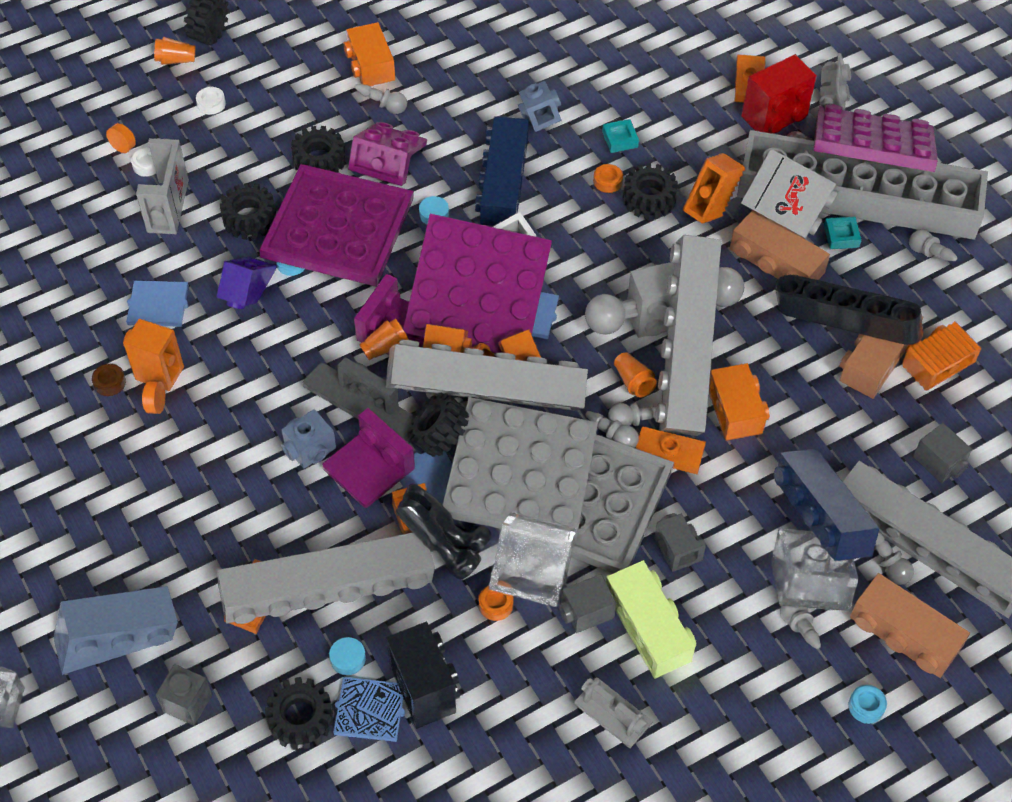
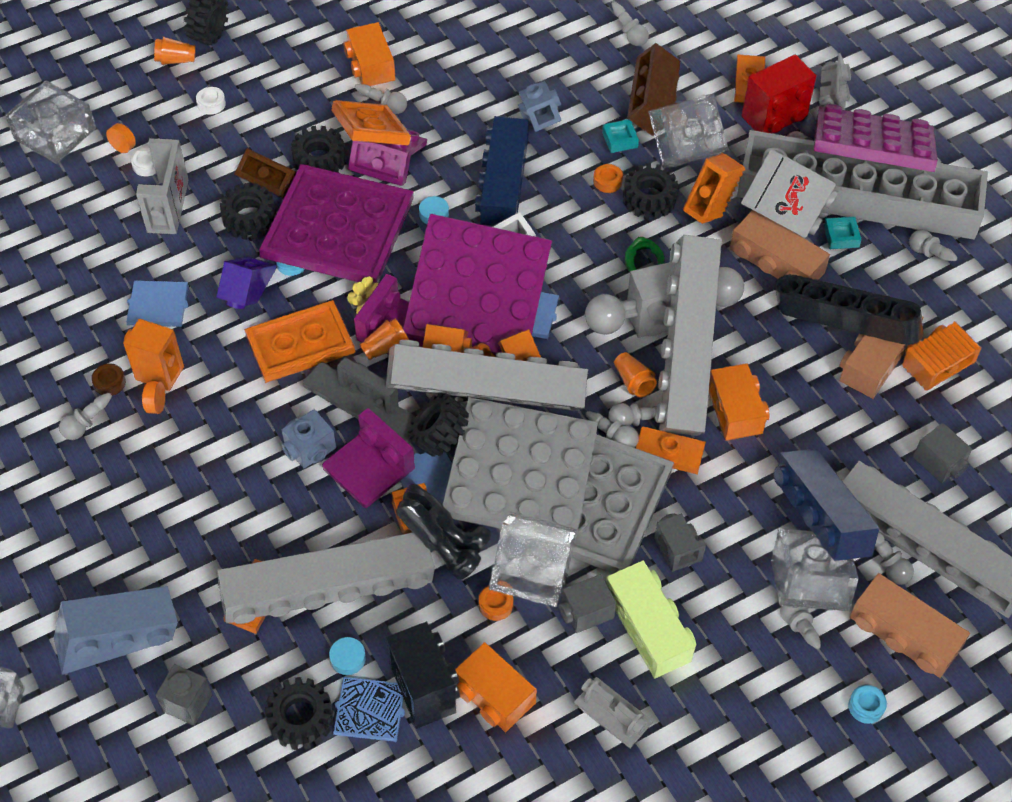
none -> clear brick [5,80,96,164]
none -> light grey bar [59,393,112,440]
none -> reddish brown slope [234,148,297,198]
none -> orange tile [244,300,355,383]
none -> orange tile [331,100,411,145]
none -> light yellow plant [347,276,379,314]
none -> orange brick [455,642,537,732]
none -> light grey bar [612,1,649,46]
none -> green piece [625,237,665,273]
none -> reddish brown brick [627,43,681,136]
none -> clear brick [648,93,728,168]

